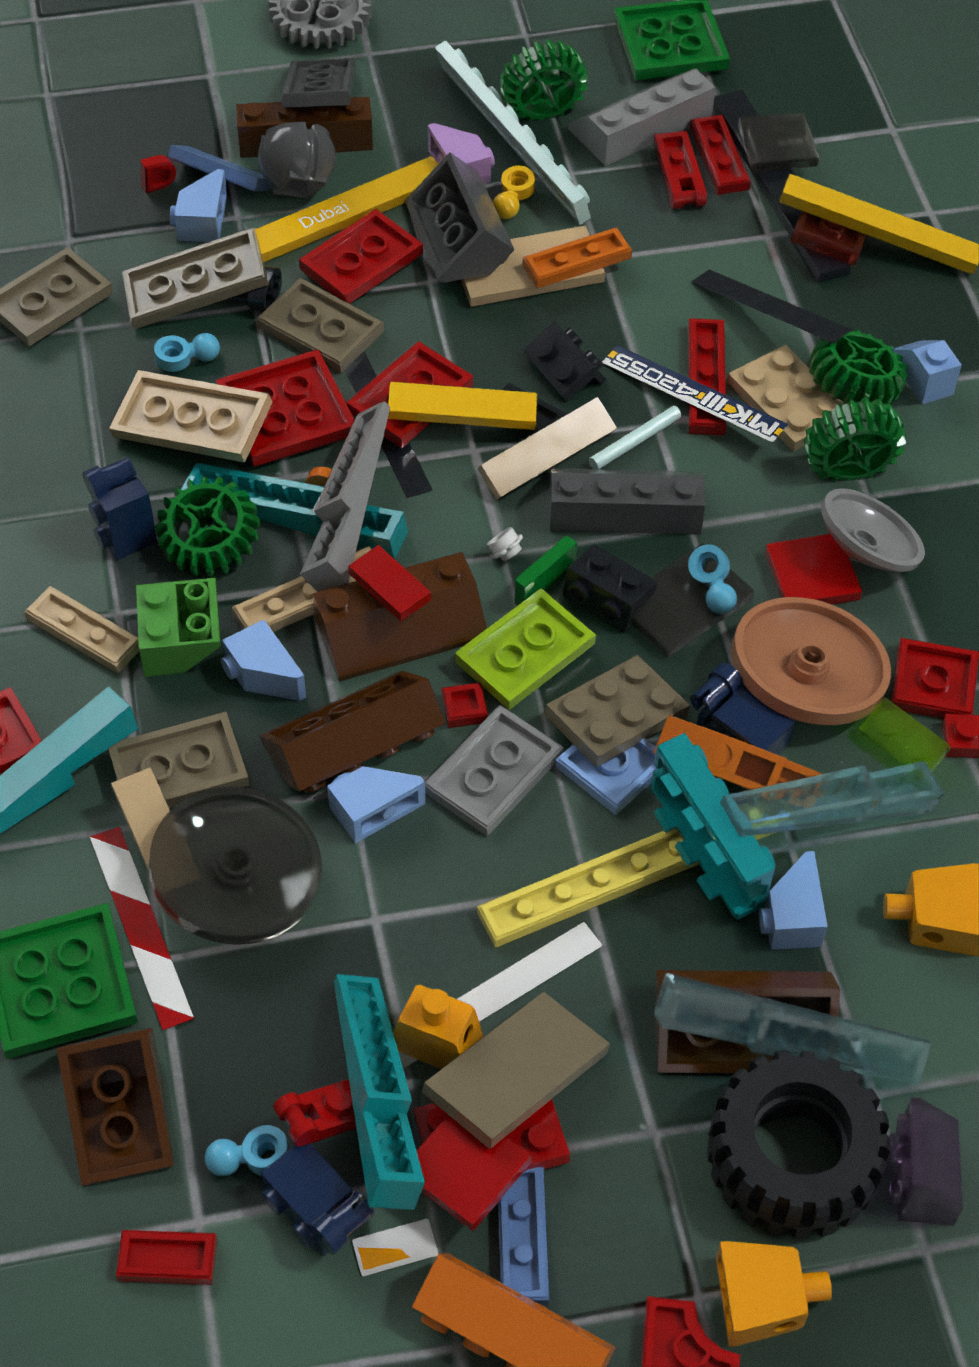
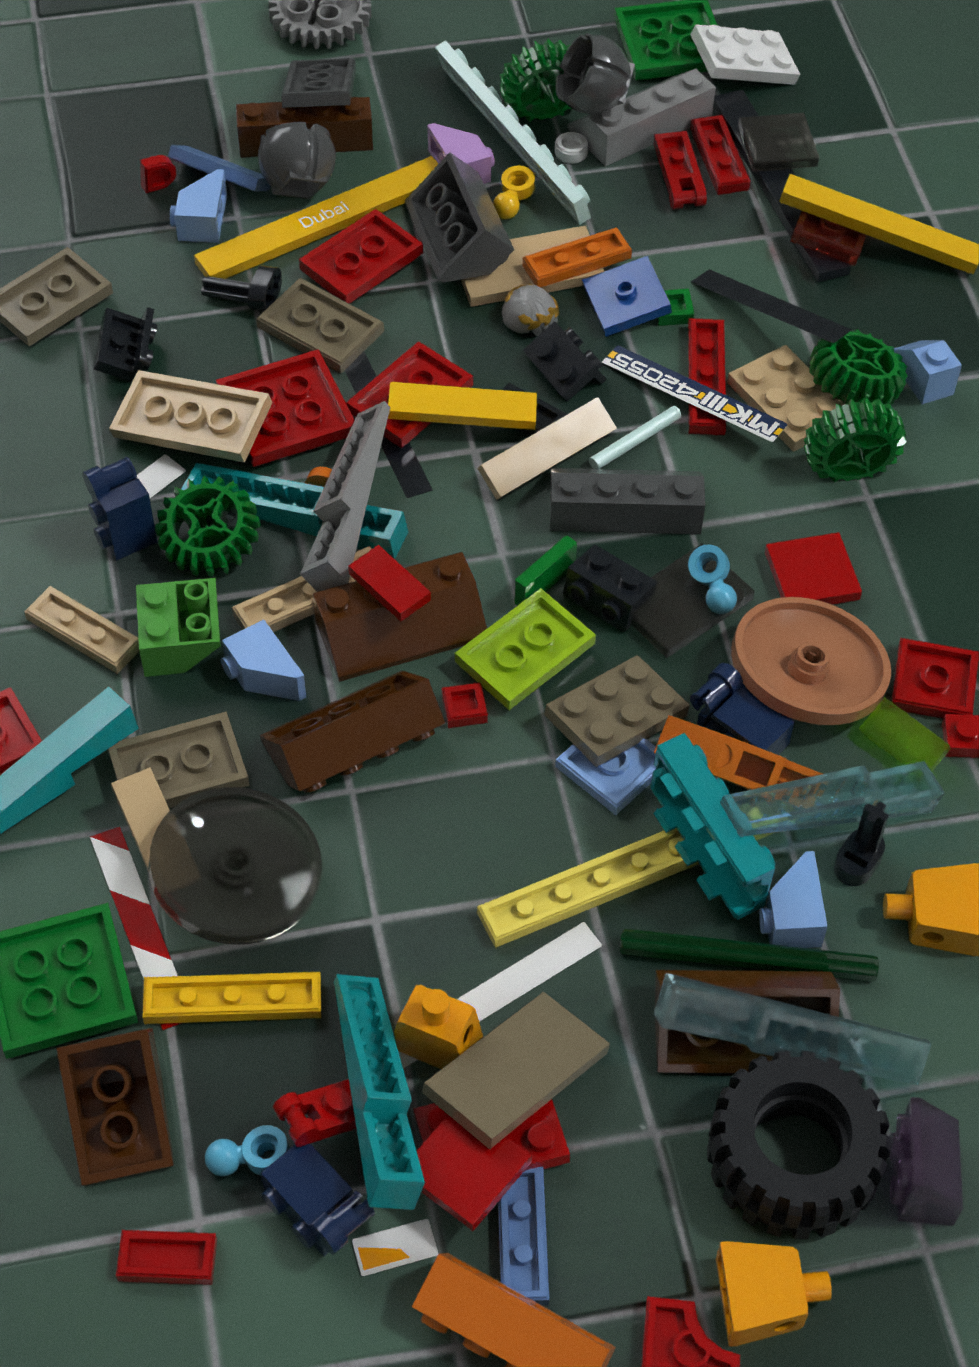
dark tan tile [122,227,269,329] -> none
medium azure plate [154,333,220,372] -> none
light blue slope [327,766,426,843] -> none
light grey tile [425,705,564,837] -> none
white plate [487,527,523,561] -> none
light grey dish [821,489,925,572] -> none
none -> black bracket [93,307,157,382]
none -> white sticker [136,455,186,498]
none -> yellow tile [143,972,321,1024]
none -> light grey hair [502,284,559,336]
none -> white tile [555,132,588,164]
none -> dark grey piece [556,33,635,114]
none -> plate [582,256,672,337]
none -> dark green axle [619,929,879,981]
none -> green tile [657,288,694,326]
none -> white plate [691,24,800,85]
none -> black piece [834,802,889,886]

